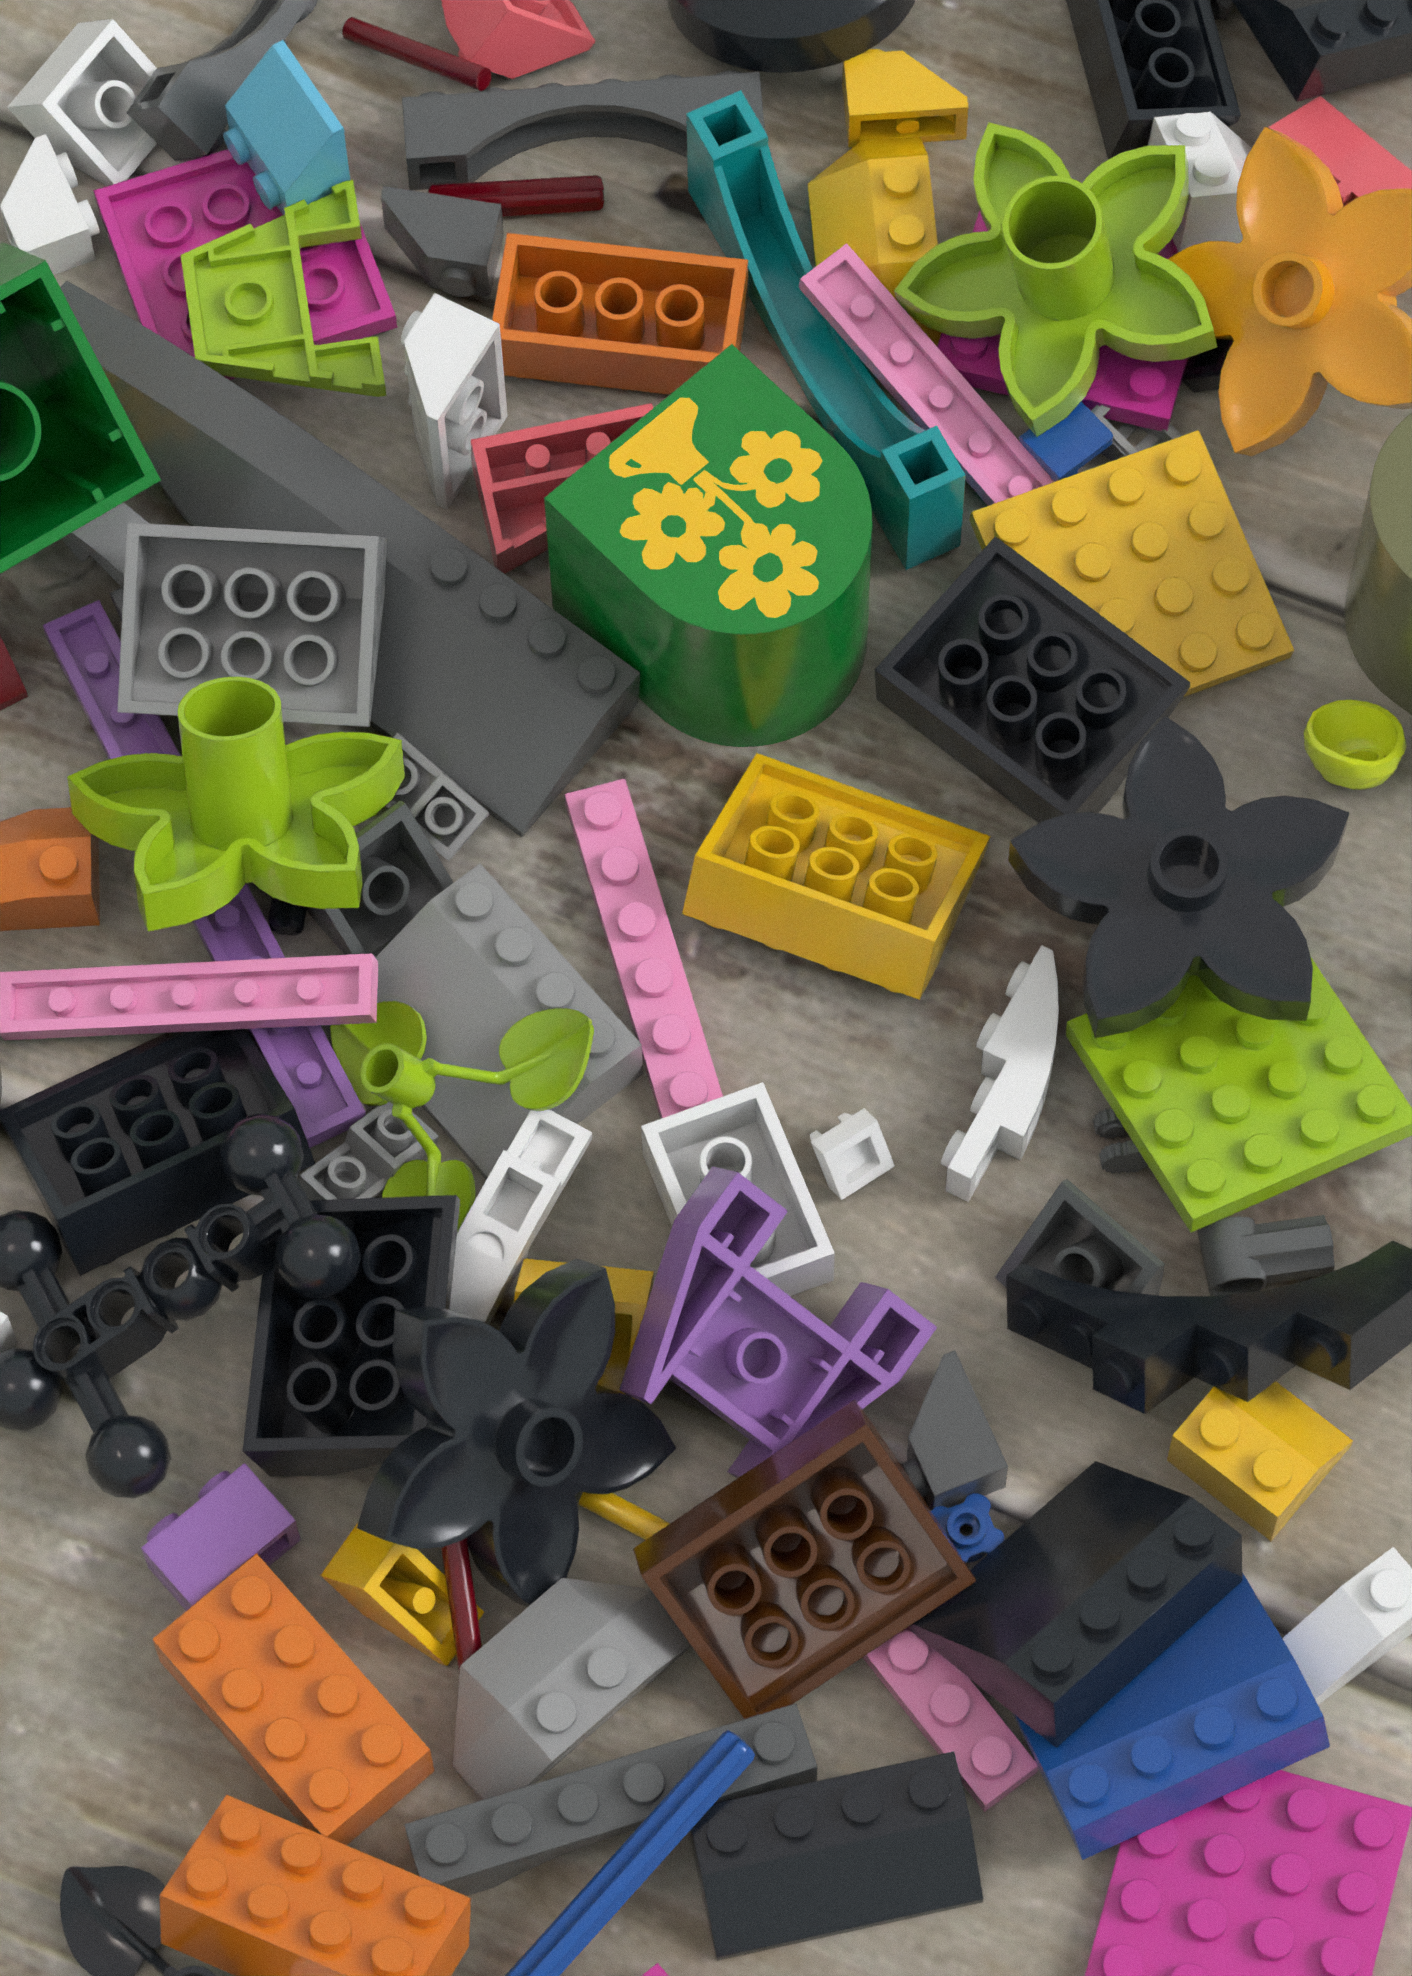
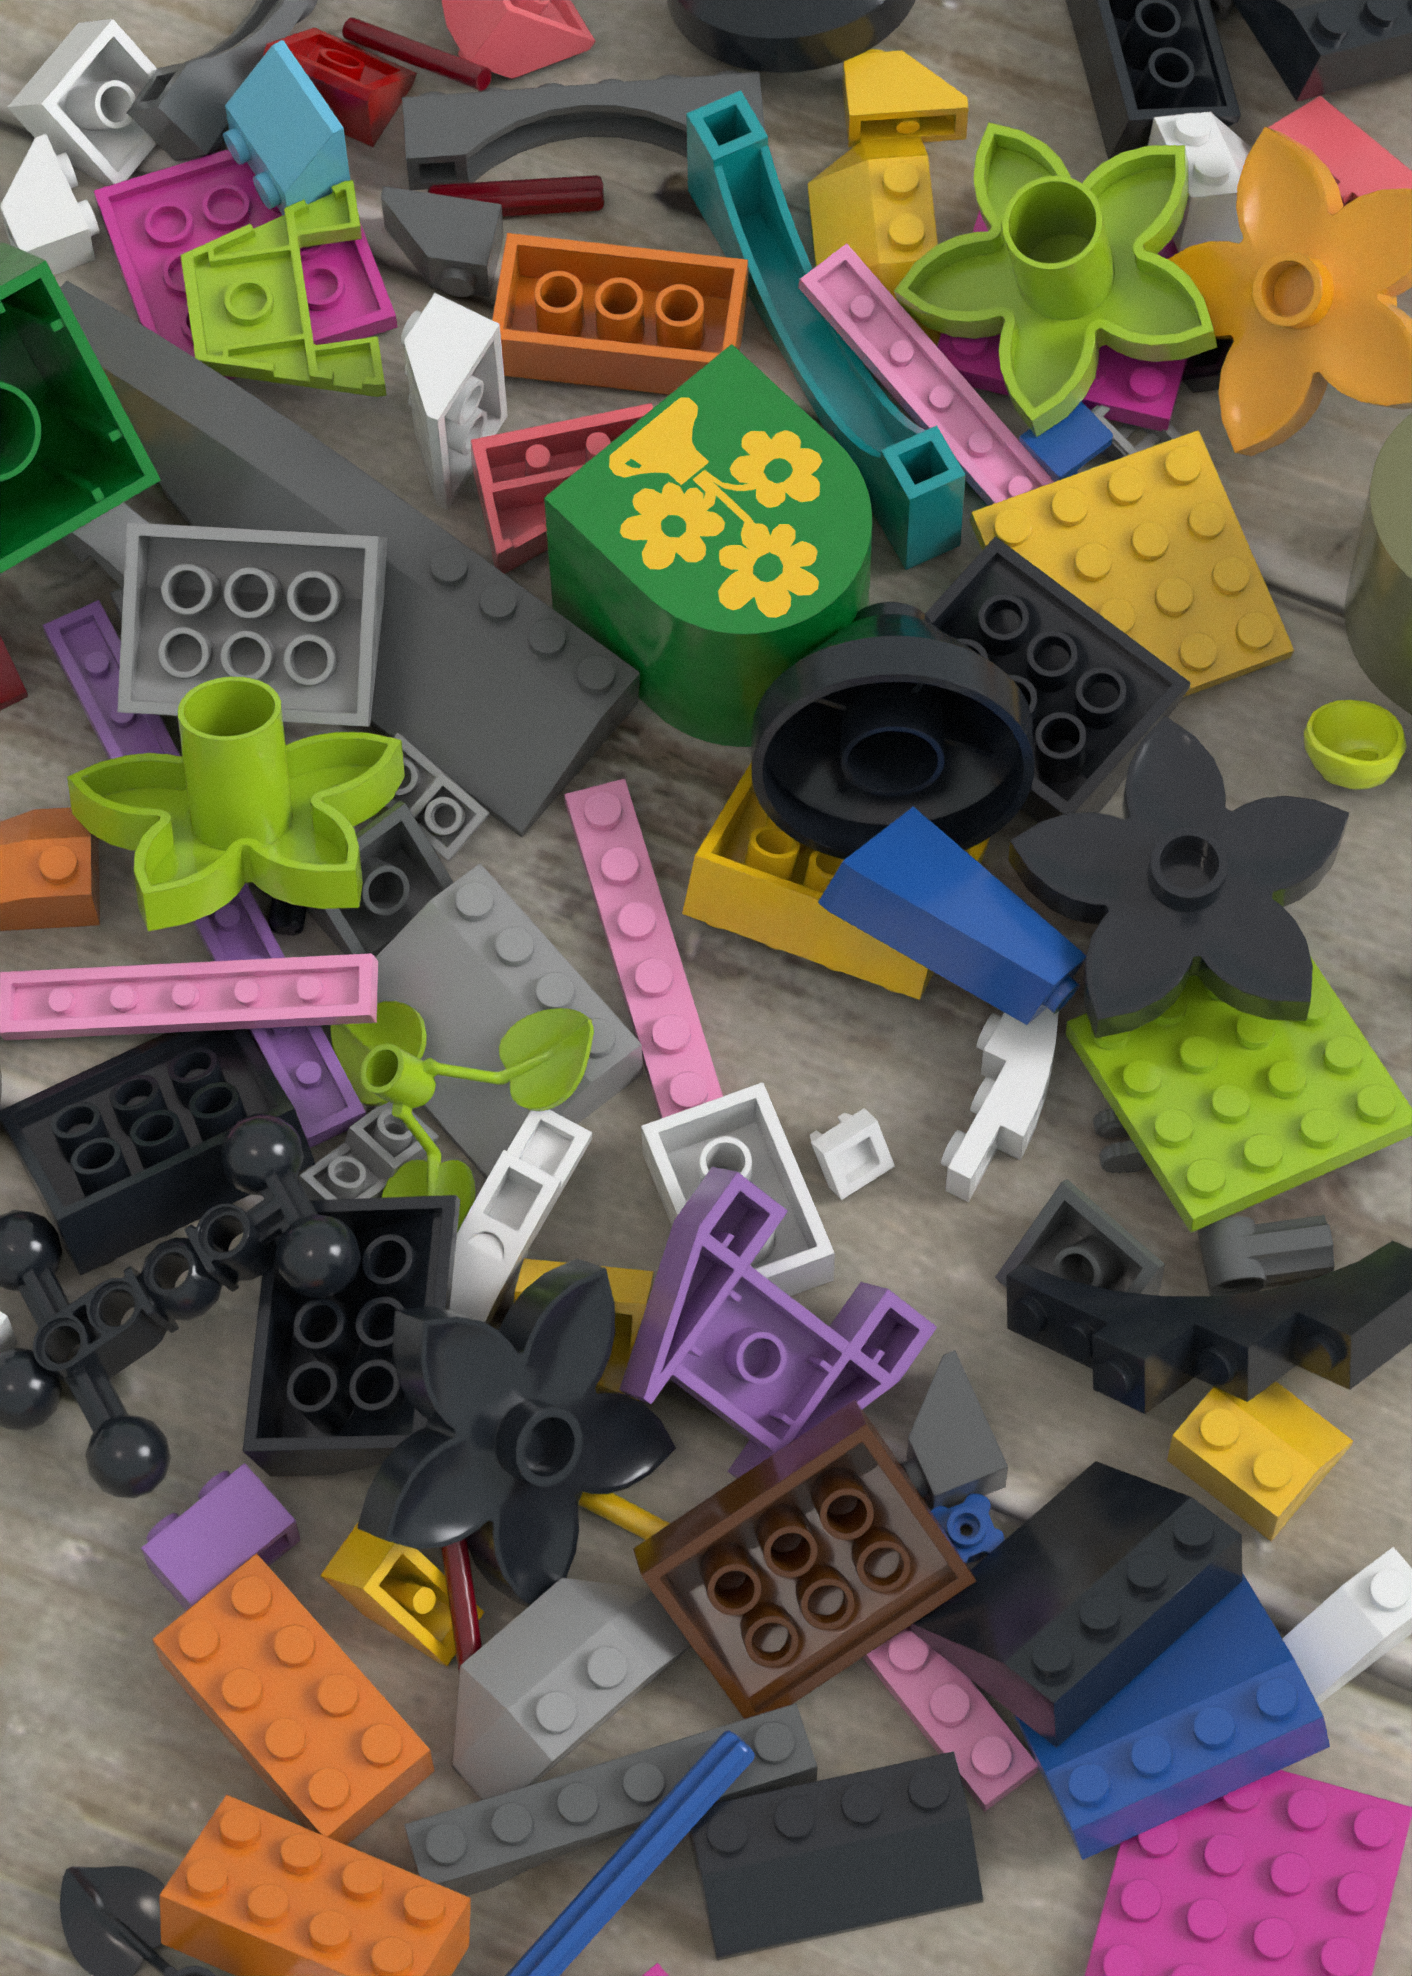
none -> red slope [263,27,417,147]
none -> black cone [751,602,1035,860]
none -> blue slope [818,806,1086,1025]

